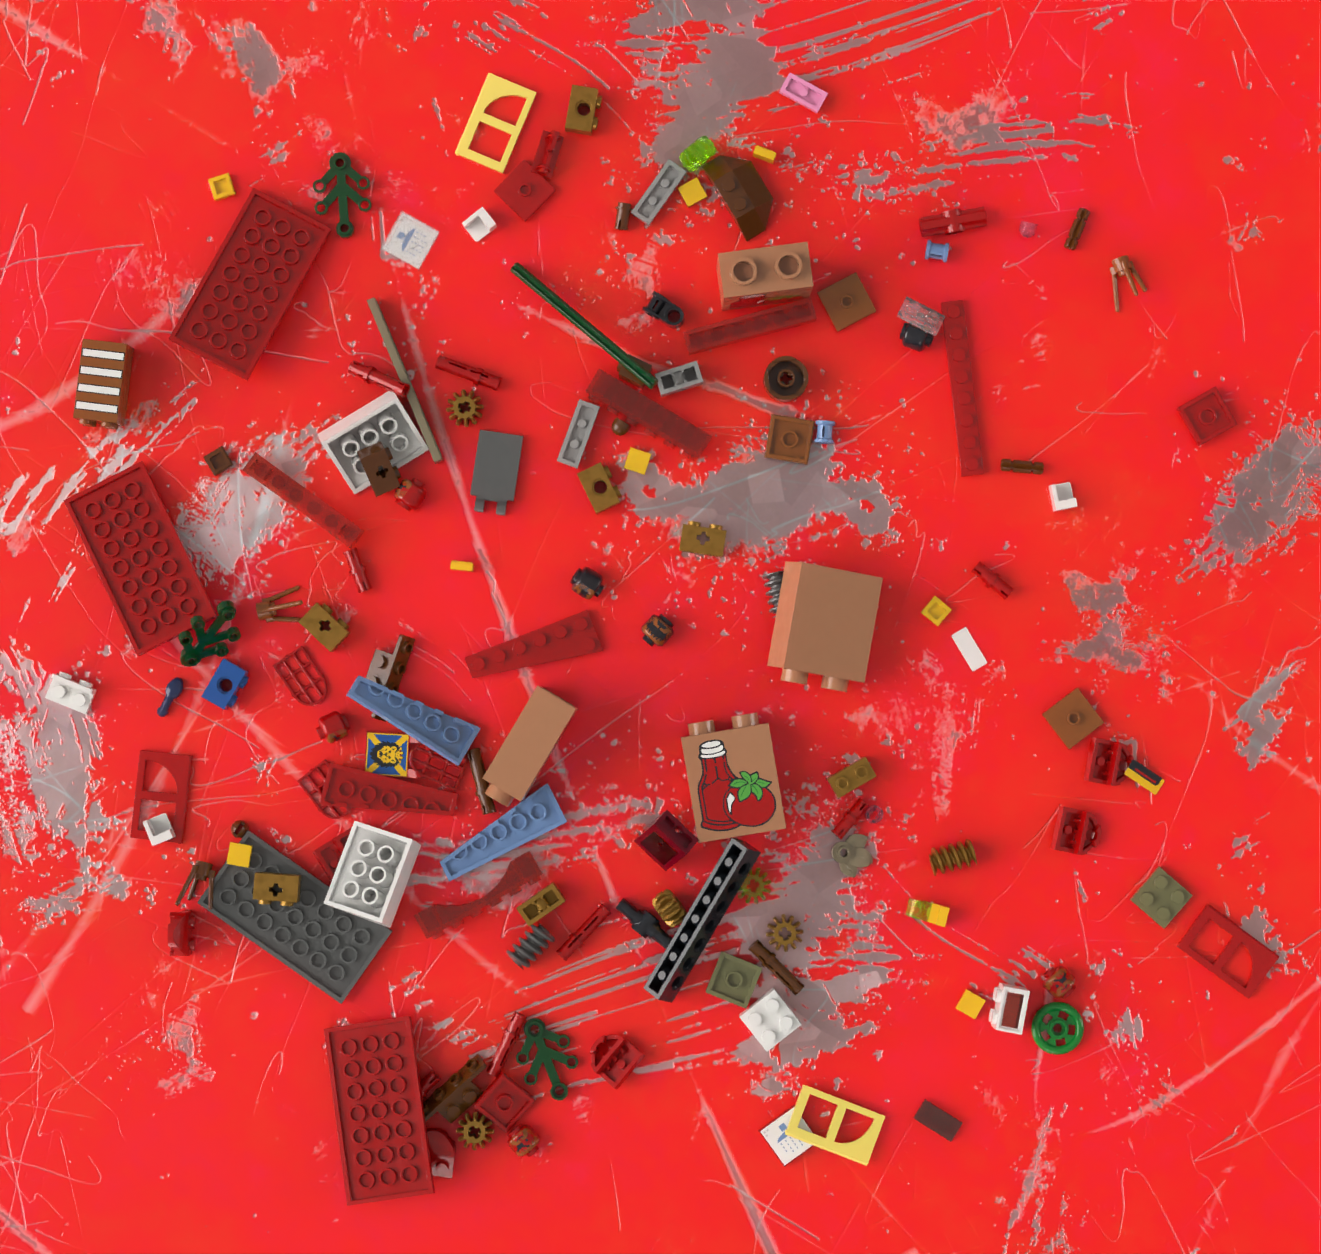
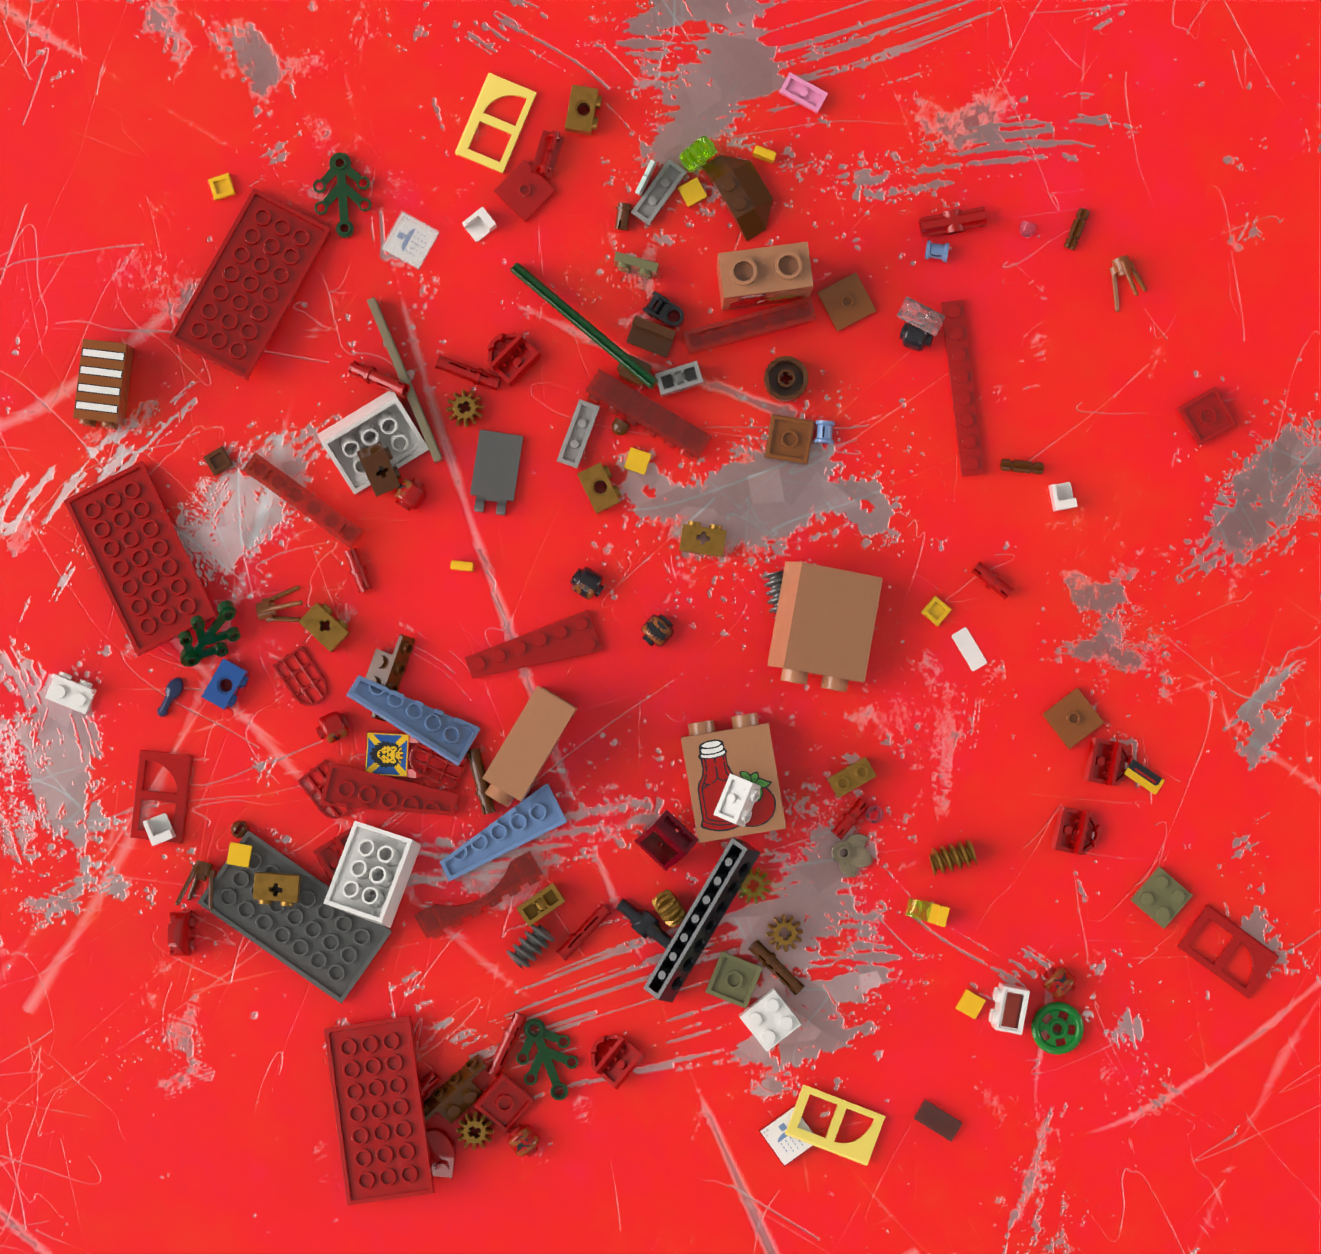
none -> red slope [487,332,542,387]
none -> olive plate [614,252,659,280]
none -> reddish brown panel [626,316,676,358]
none -> light aqua piece [635,160,657,196]
none -> white bracket [713,774,761,827]

